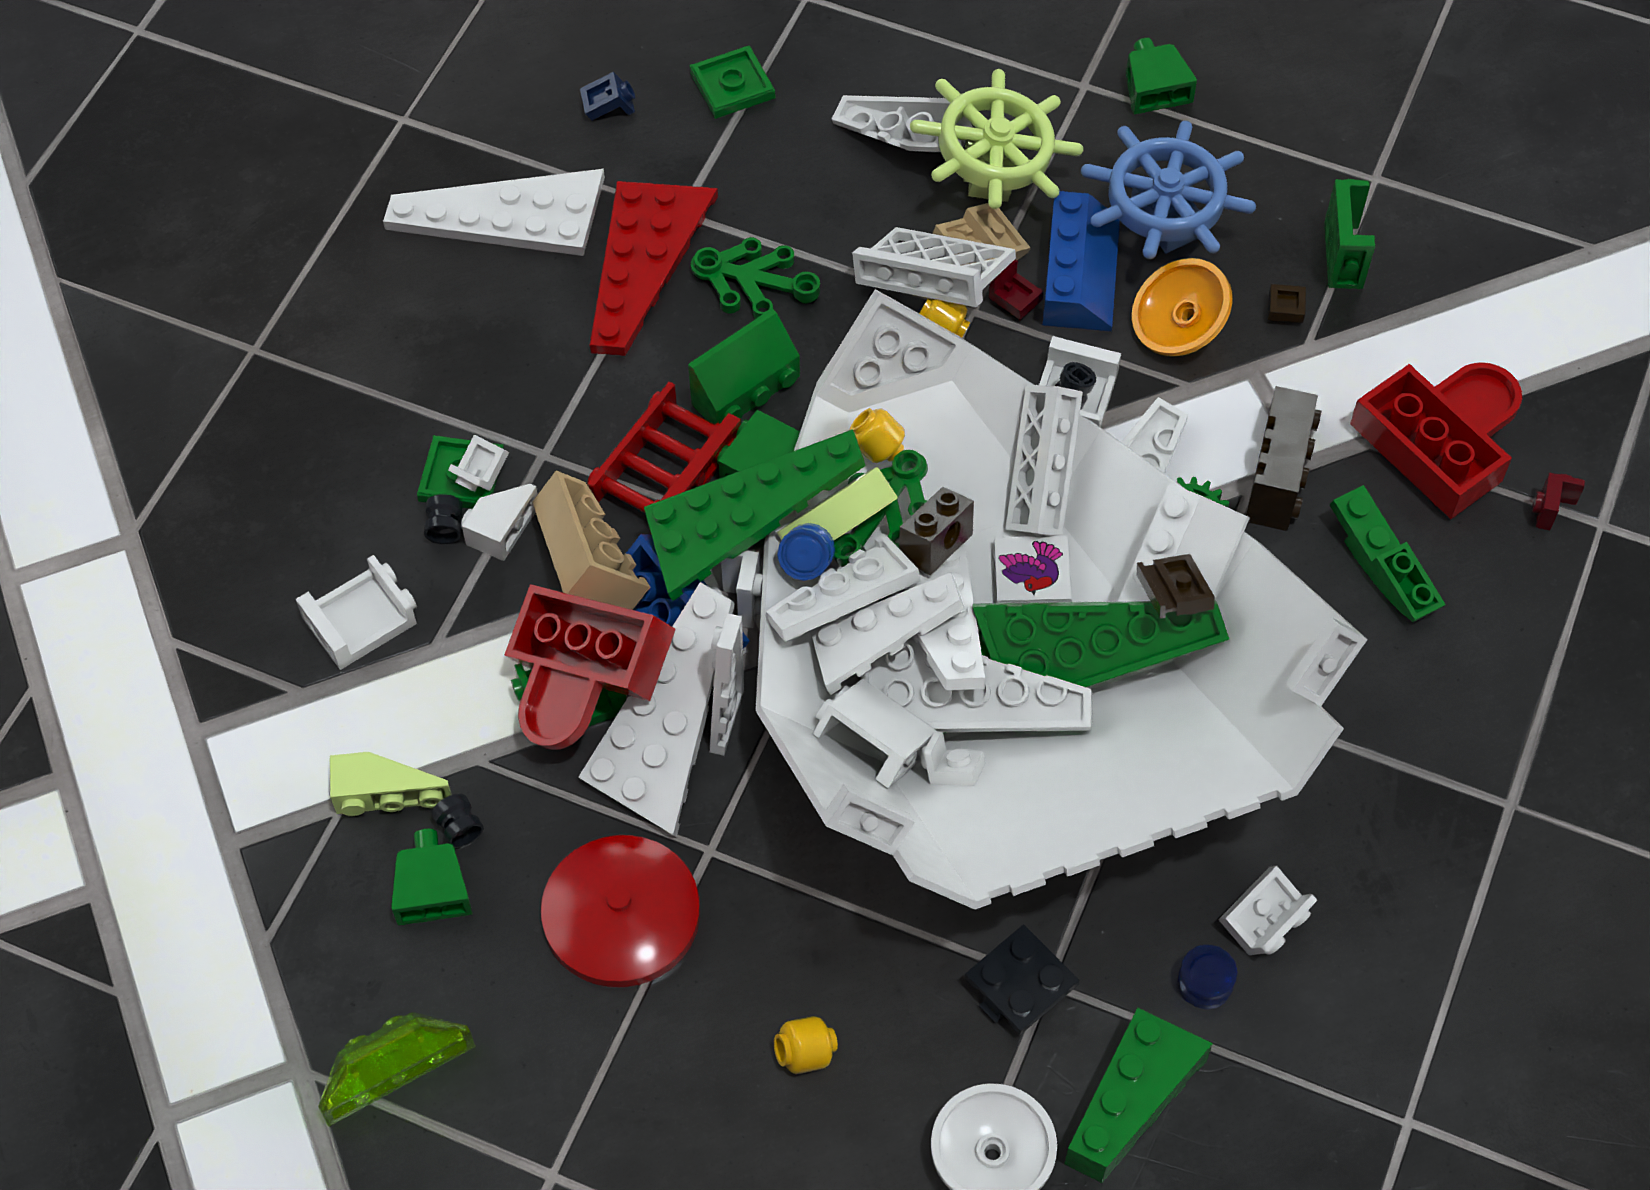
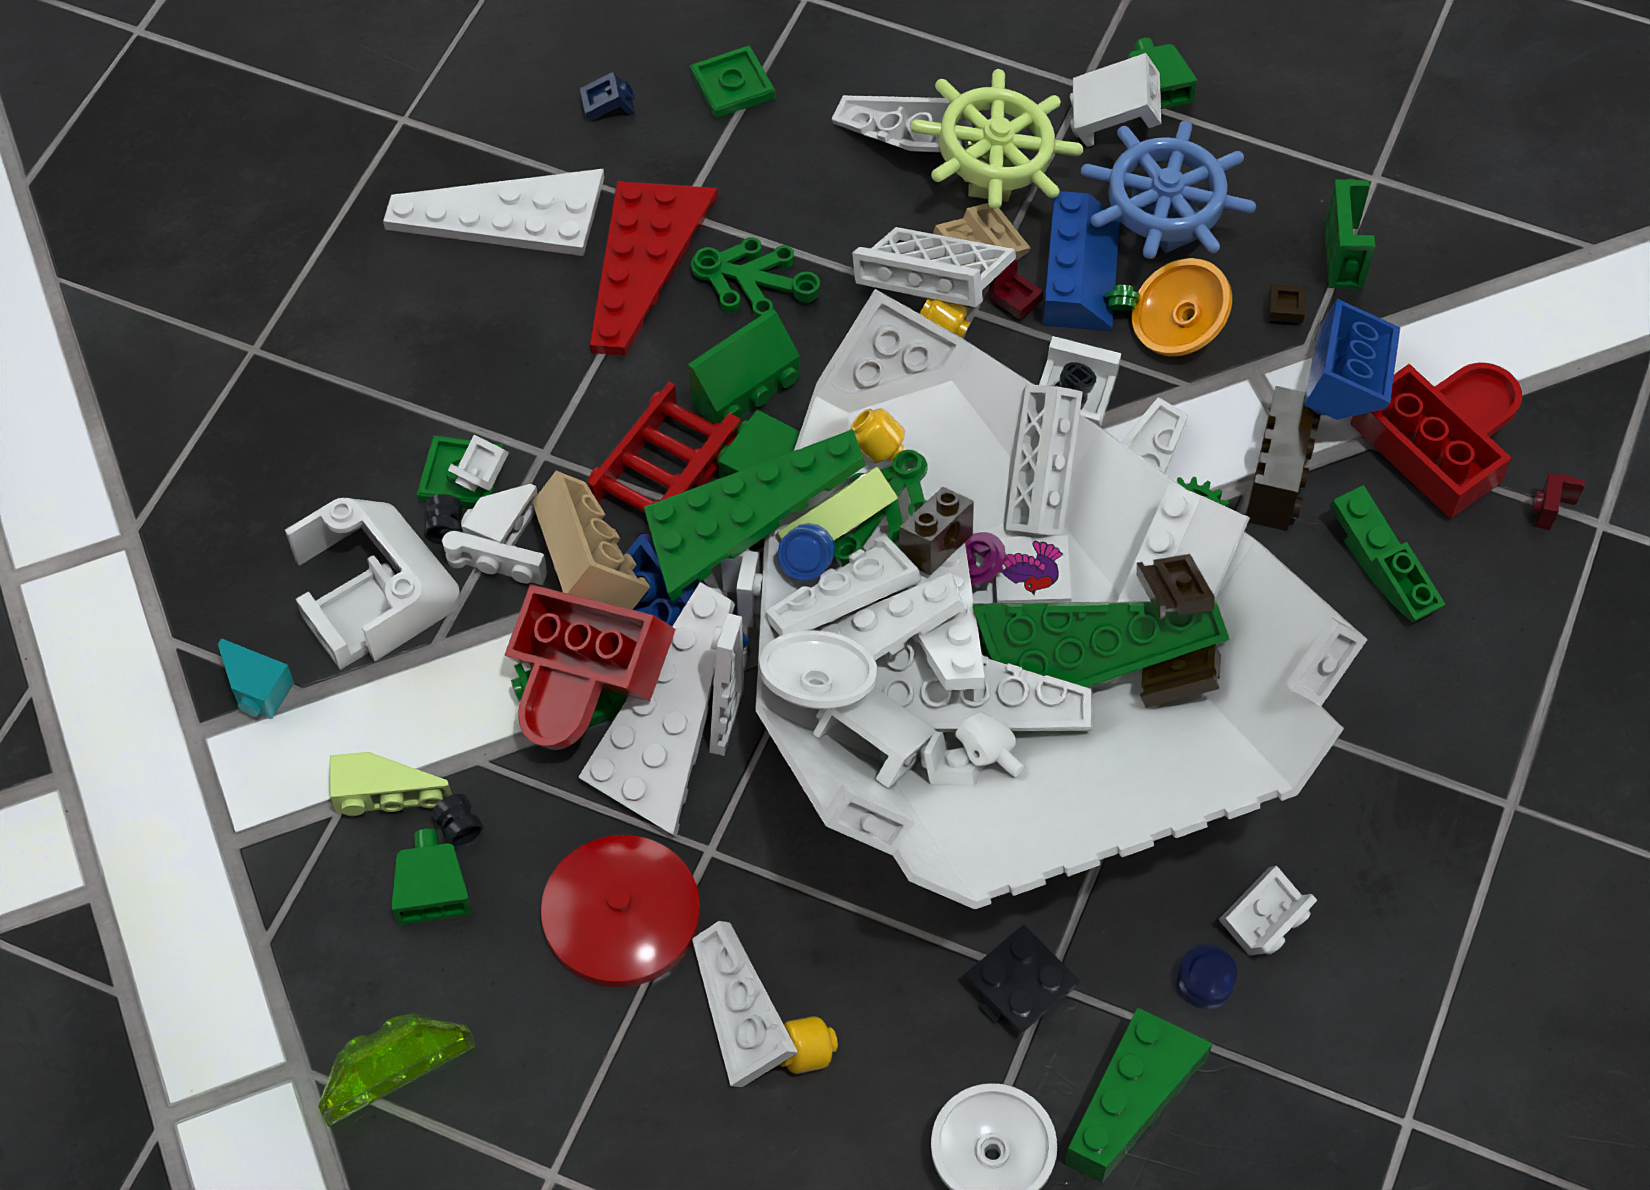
none -> teal slope [218,638,294,719]
none -> white windscreen [285,498,461,661]
none -> white plate [442,531,547,585]
none -> white wing [692,921,798,1087]
none -> white dish [759,630,877,709]
none -> white piece [955,711,1025,777]
none -> magenta gear [965,532,1008,588]
none -> white panel [1070,53,1161,147]
none -> green plate [1105,285,1140,311]
none -> dark brown plate [1140,644,1221,708]
none -> blue slope [1304,299,1400,420]

